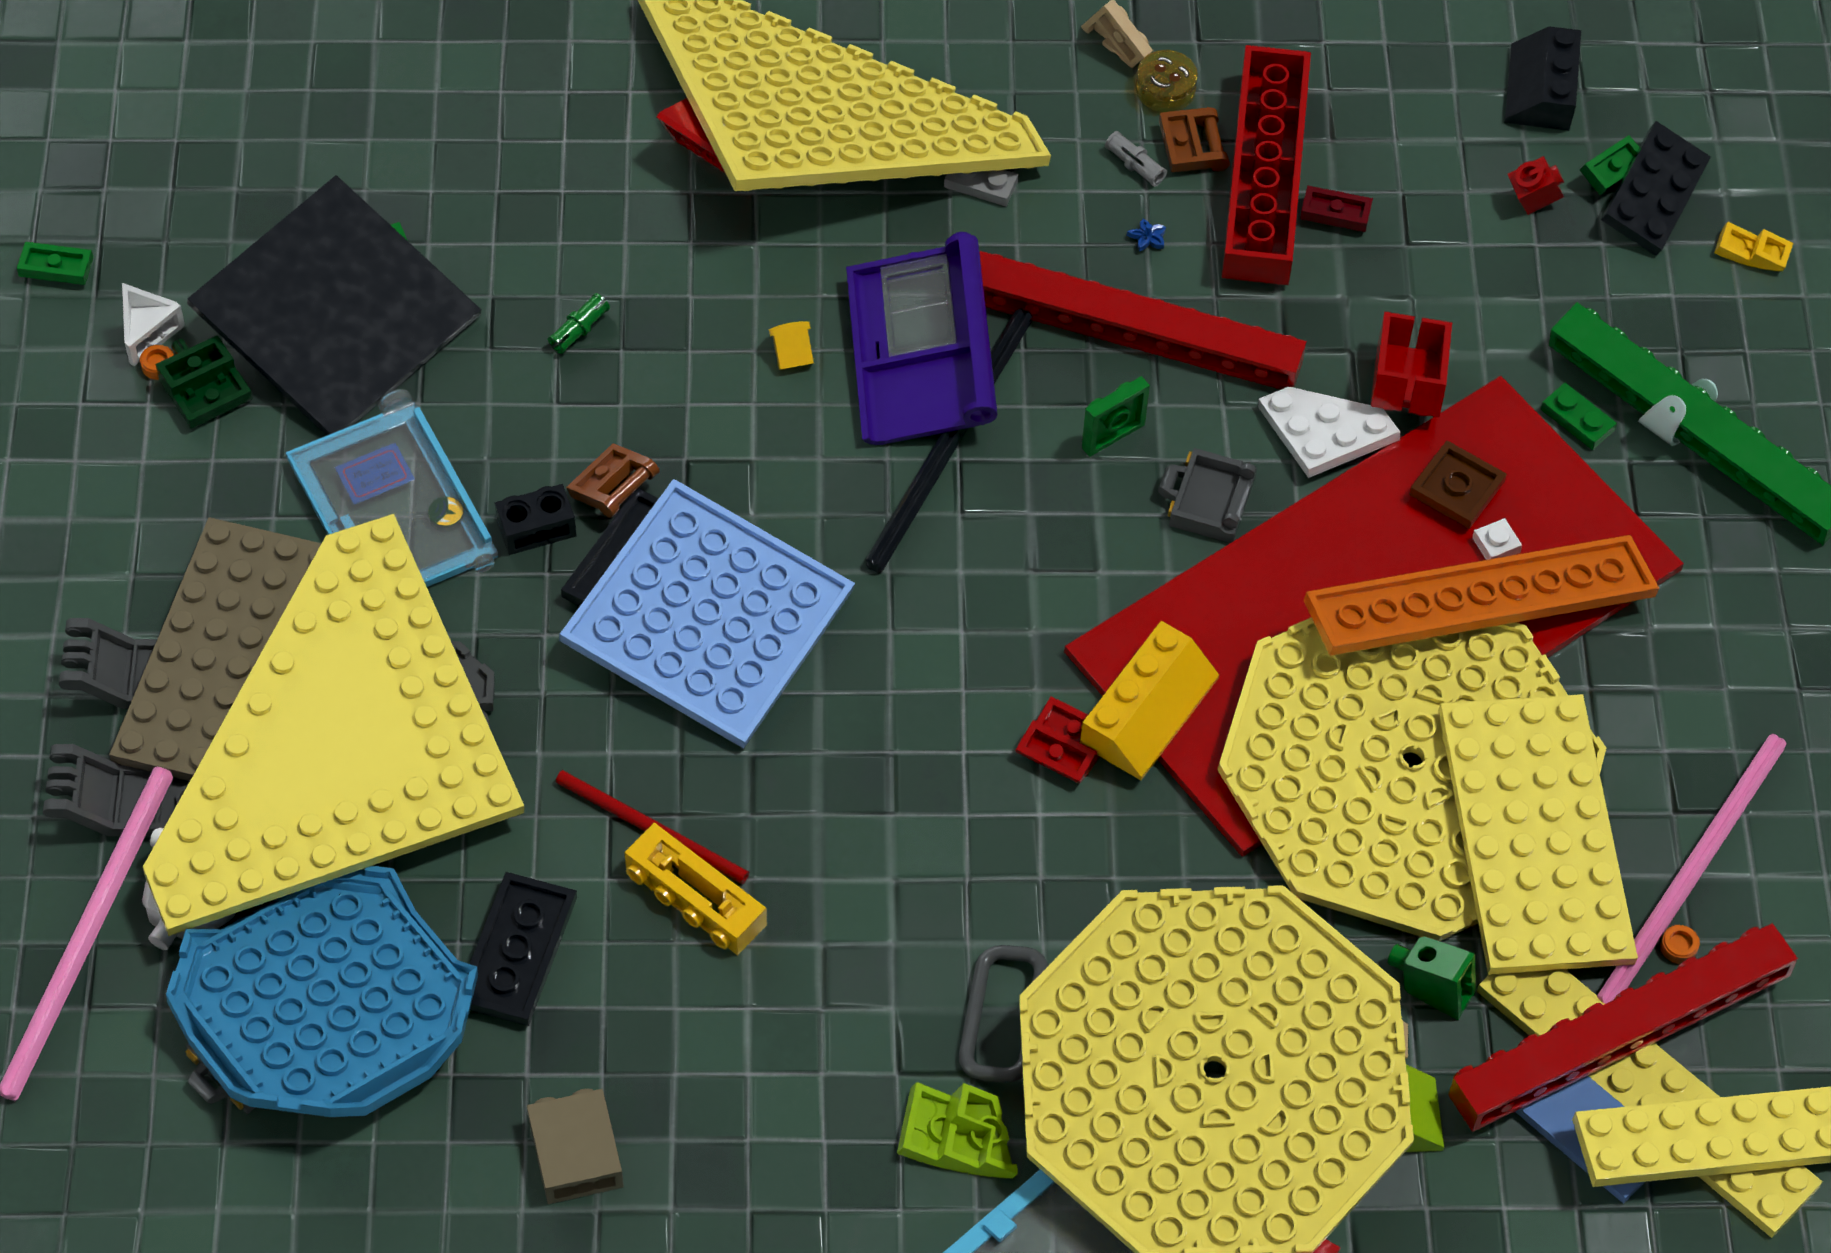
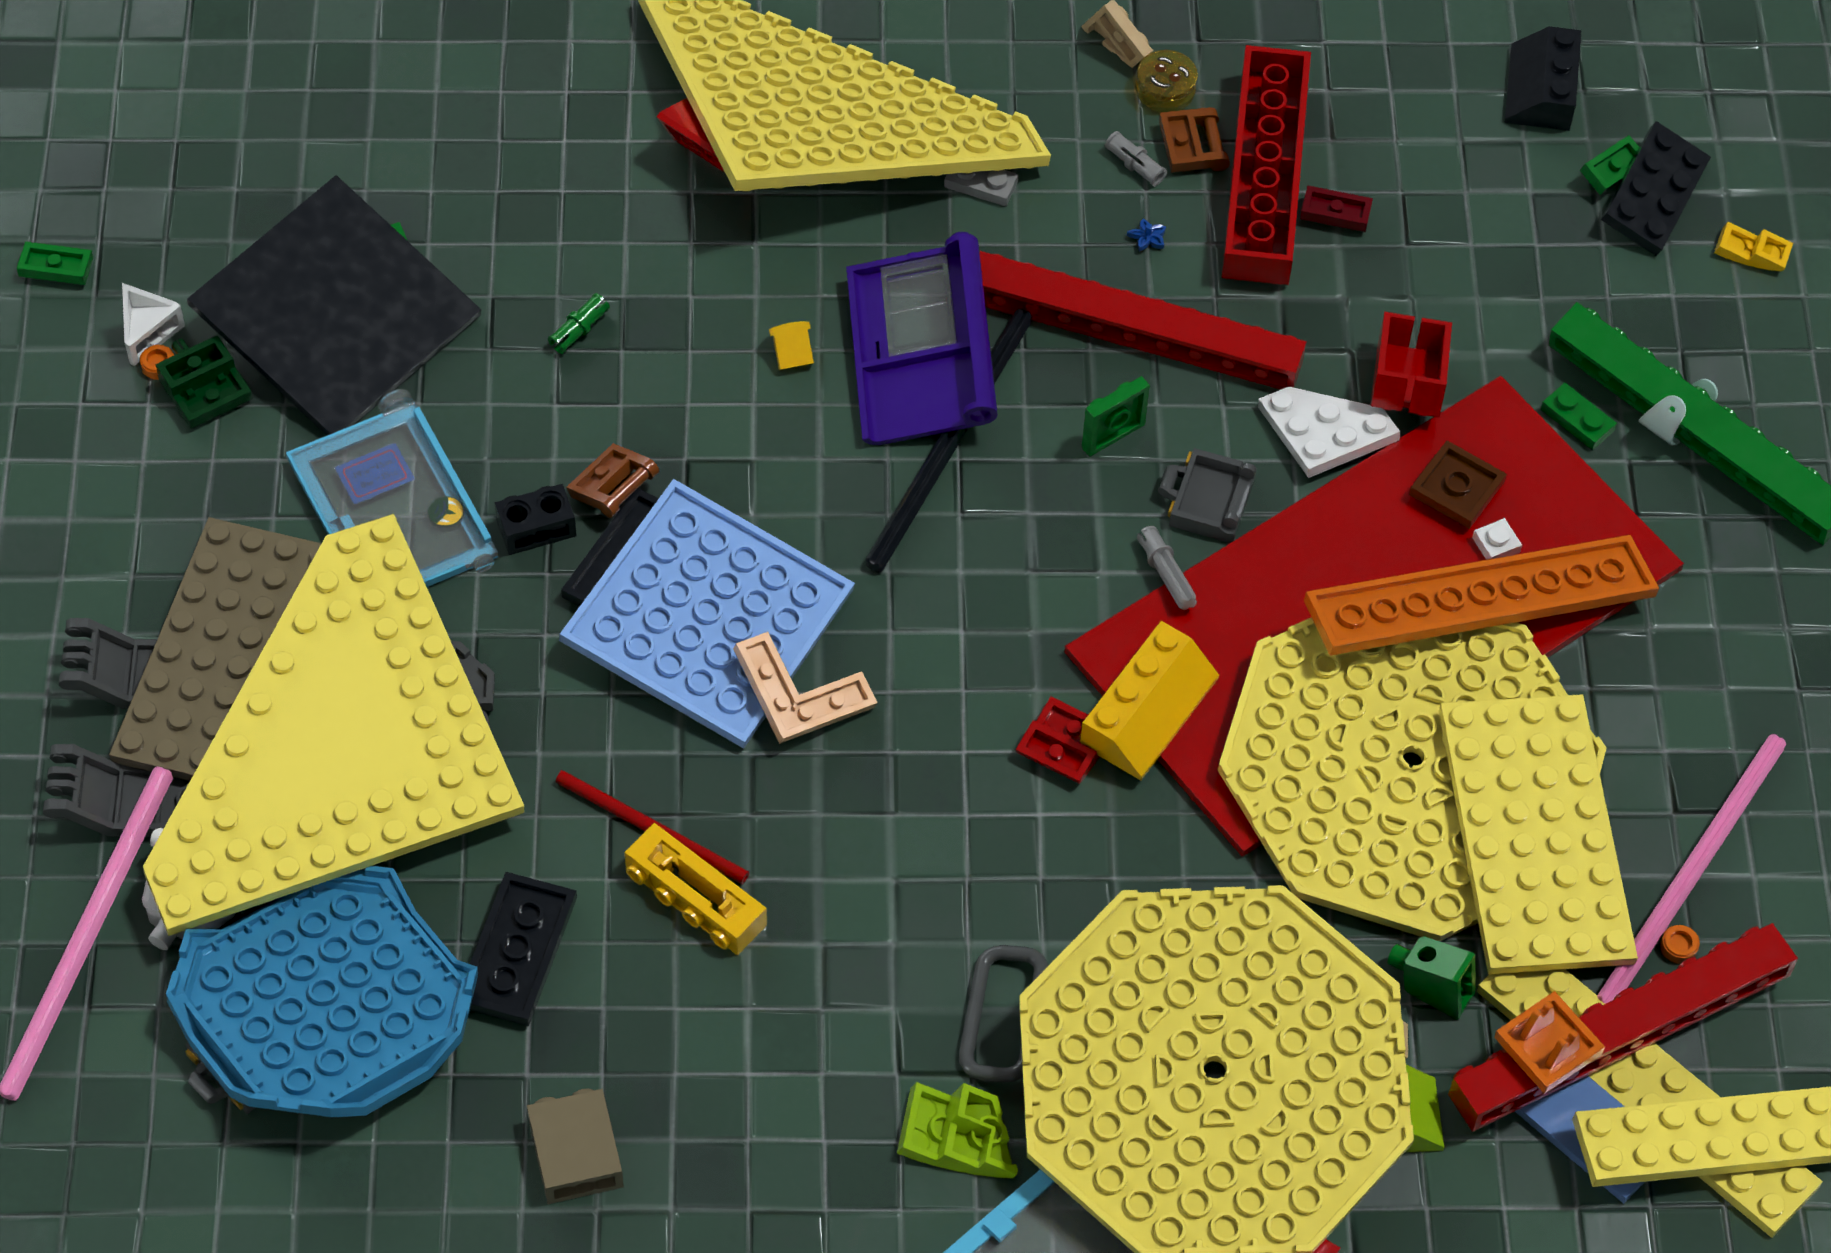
red brick [1508,156,1564,215] -> none
none -> light nougat plate [733,632,878,744]
none -> light grey axle [1137,526,1197,610]
none -> orange plate [1494,991,1605,1094]

